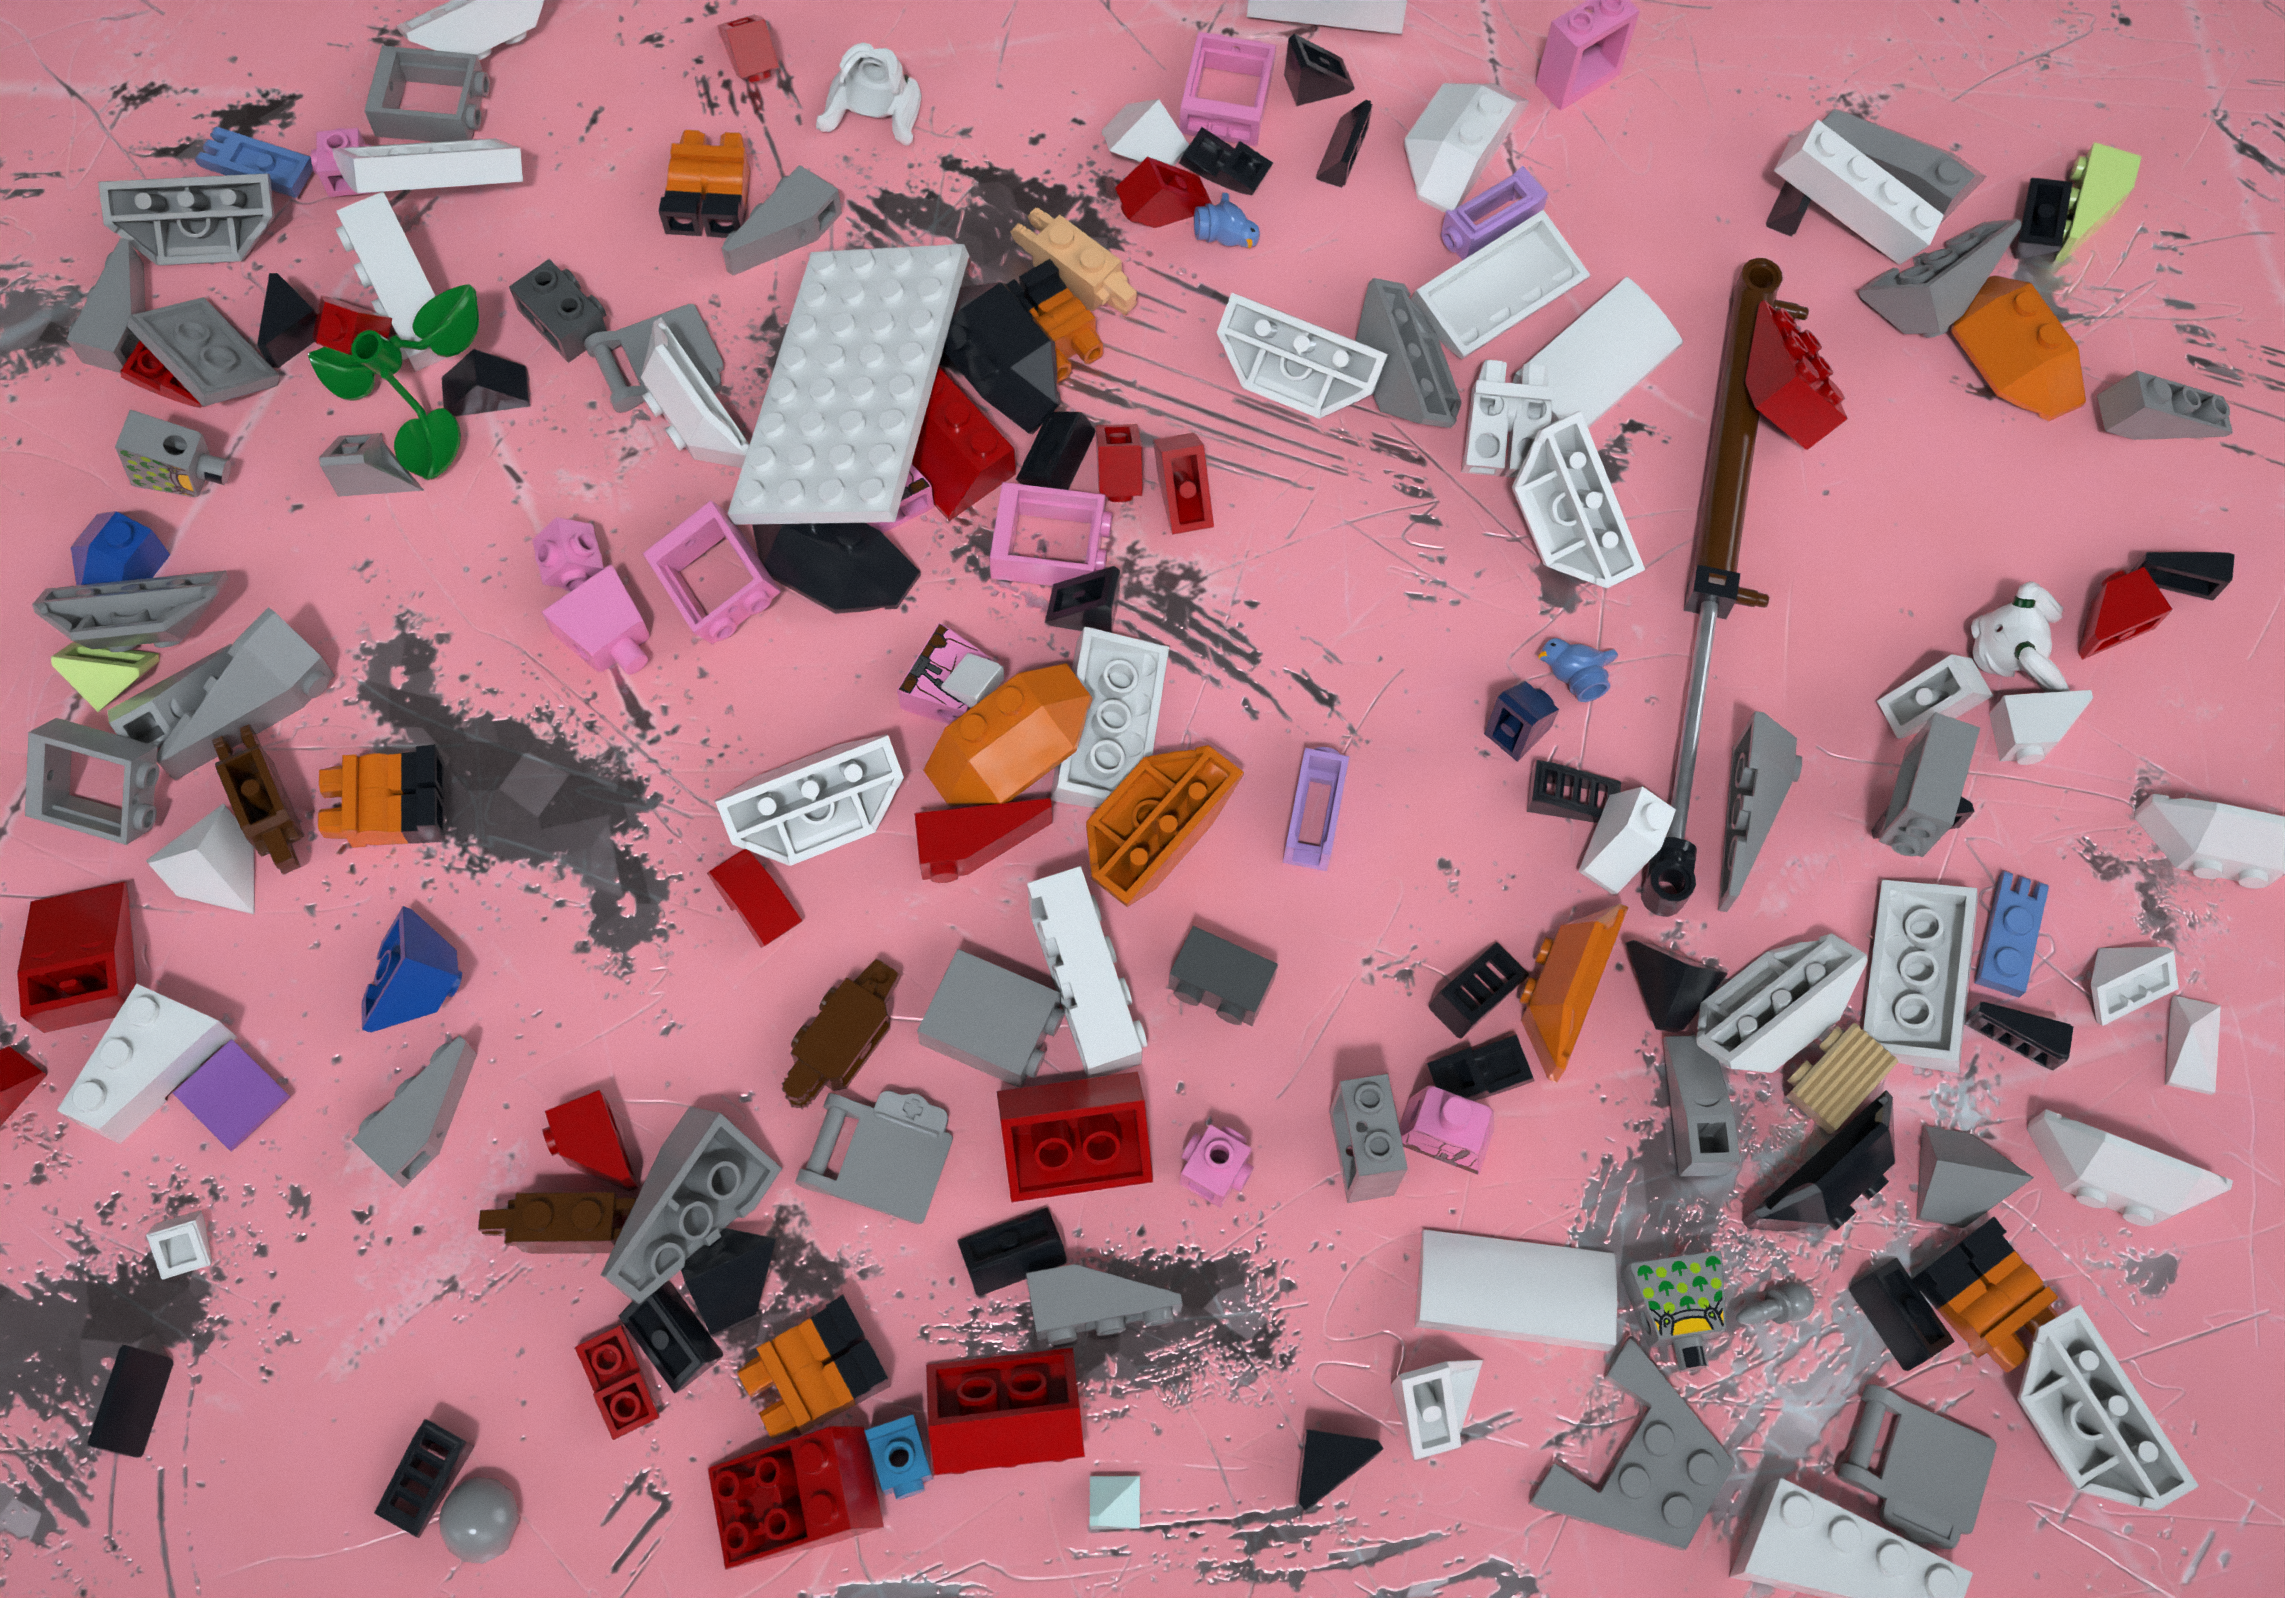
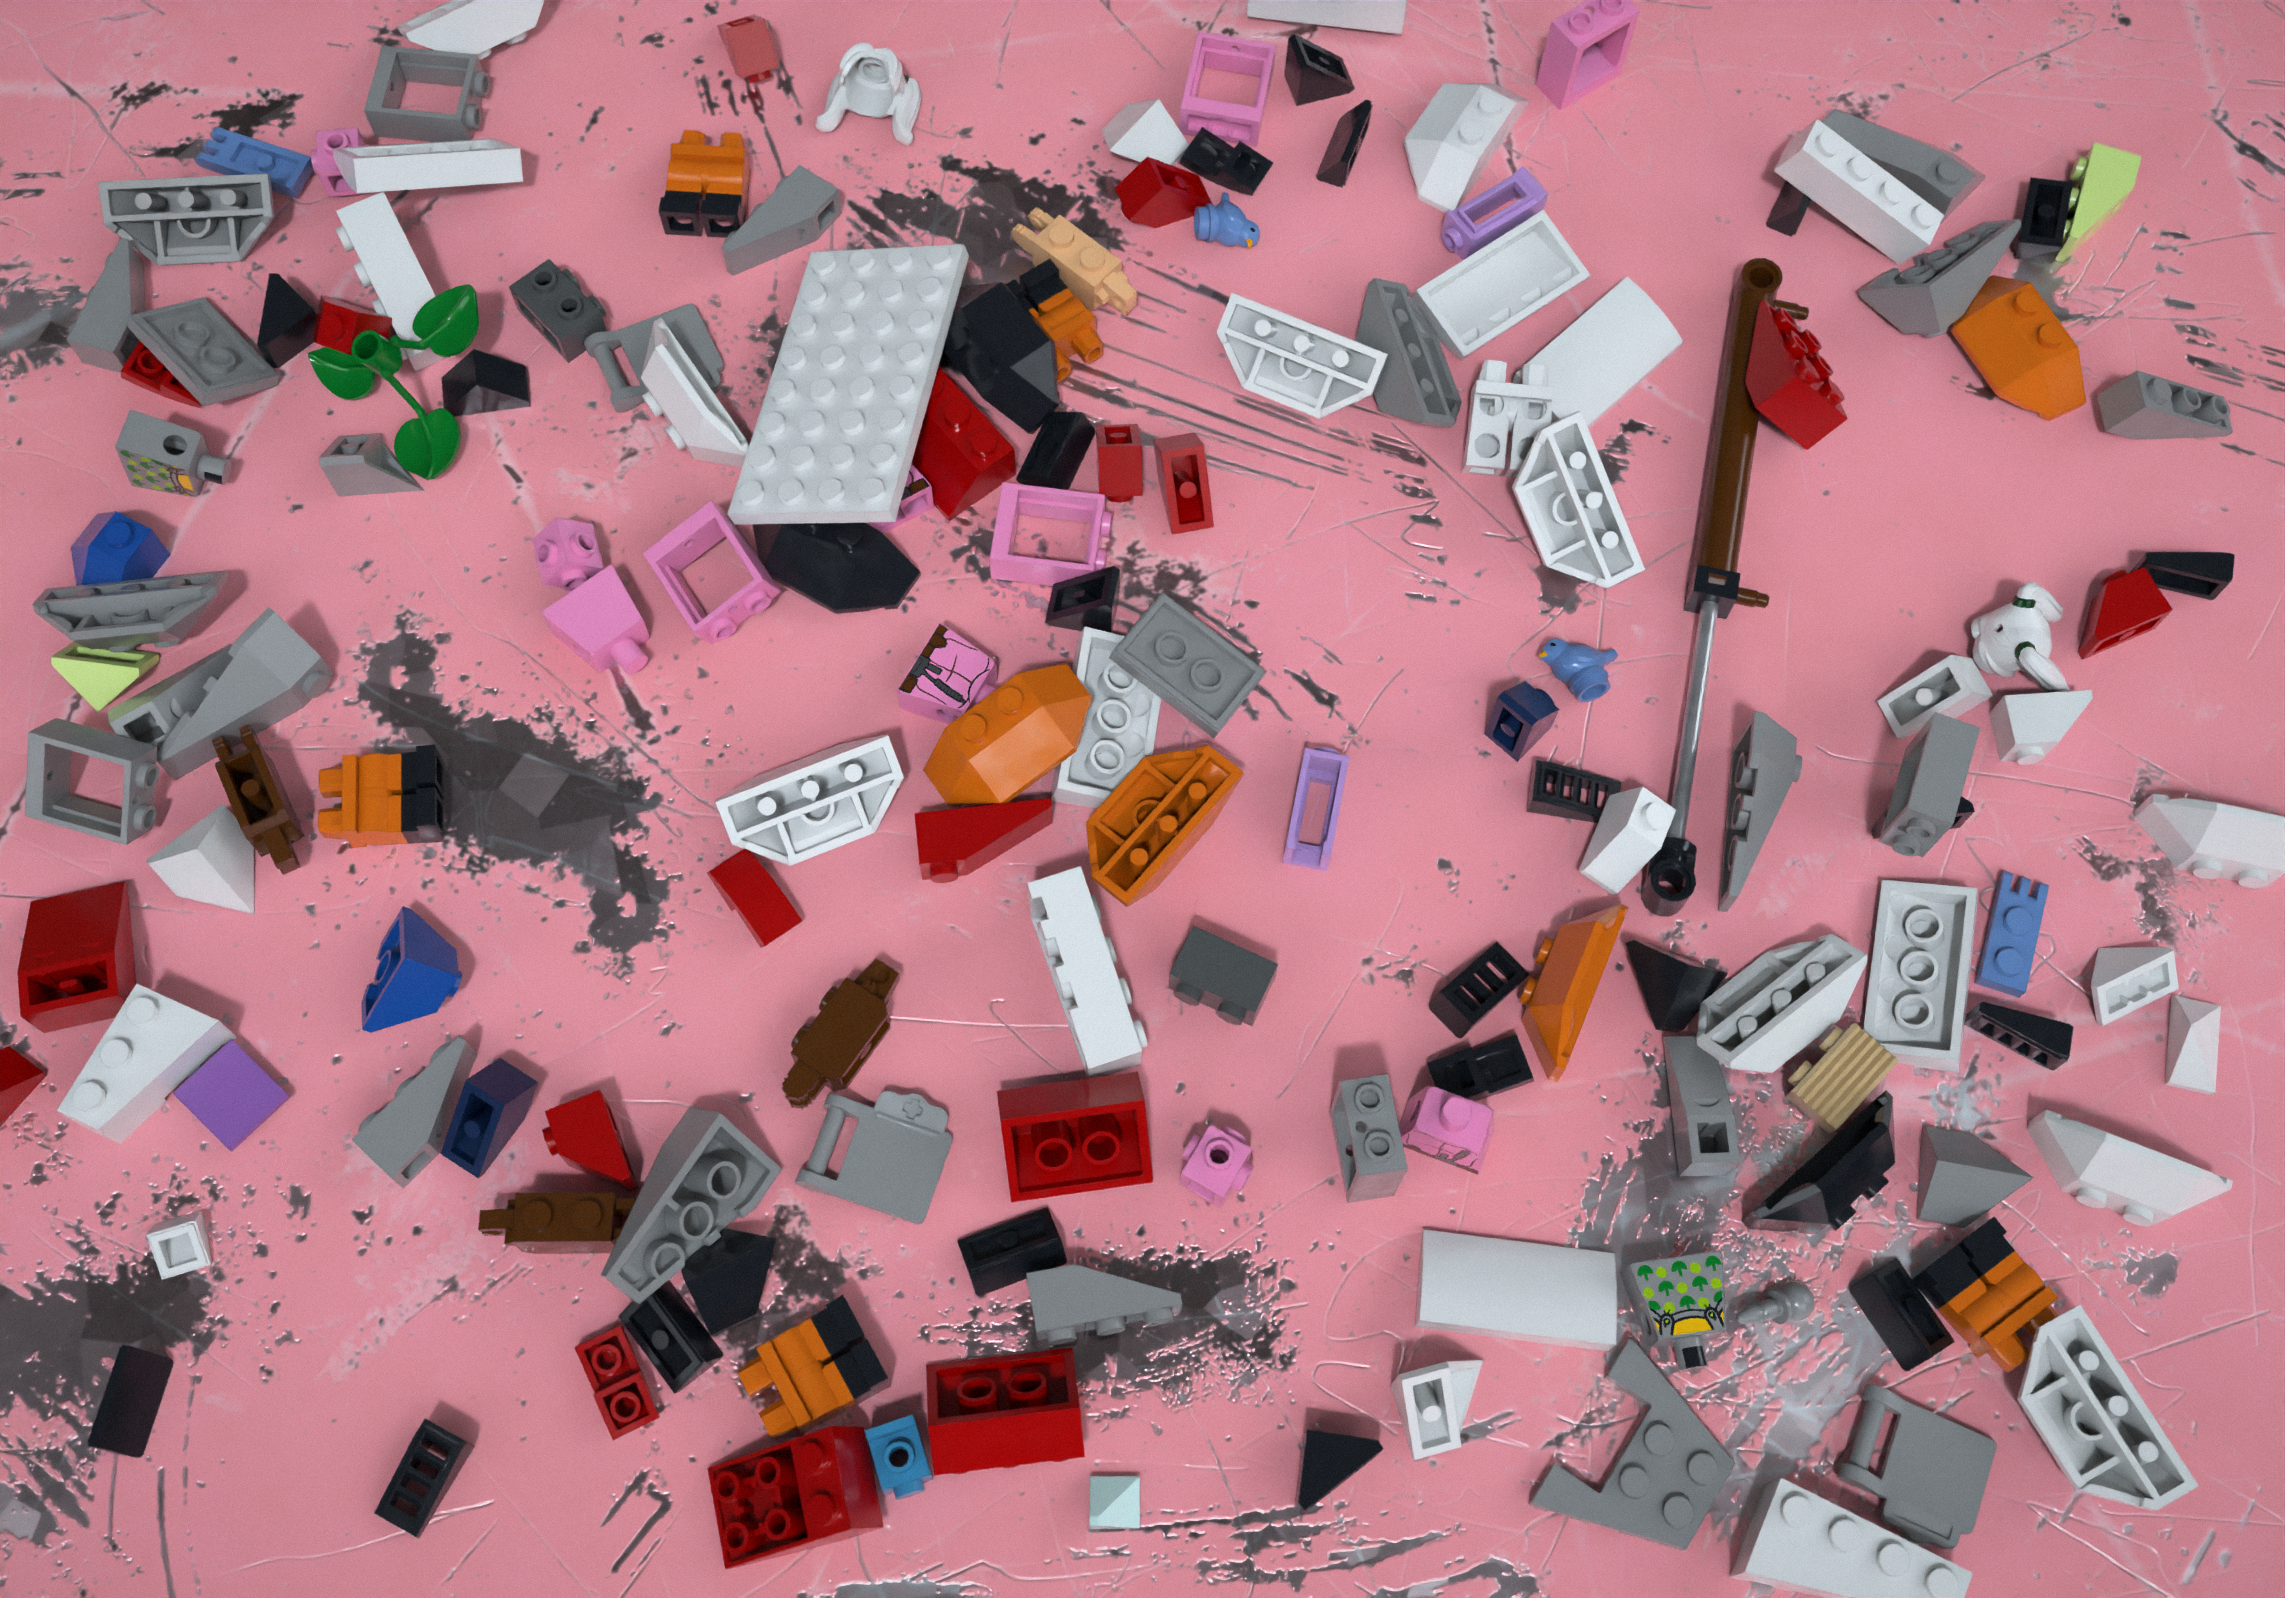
light grey hair [439,1477,519,1564] -> none
light grey brick [917,949,1065,1088] -> none
white slope [941,653,1004,708] -> none
none -> dark blue slope [440,1058,538,1178]
none -> light grey tile [1109,592,1267,738]

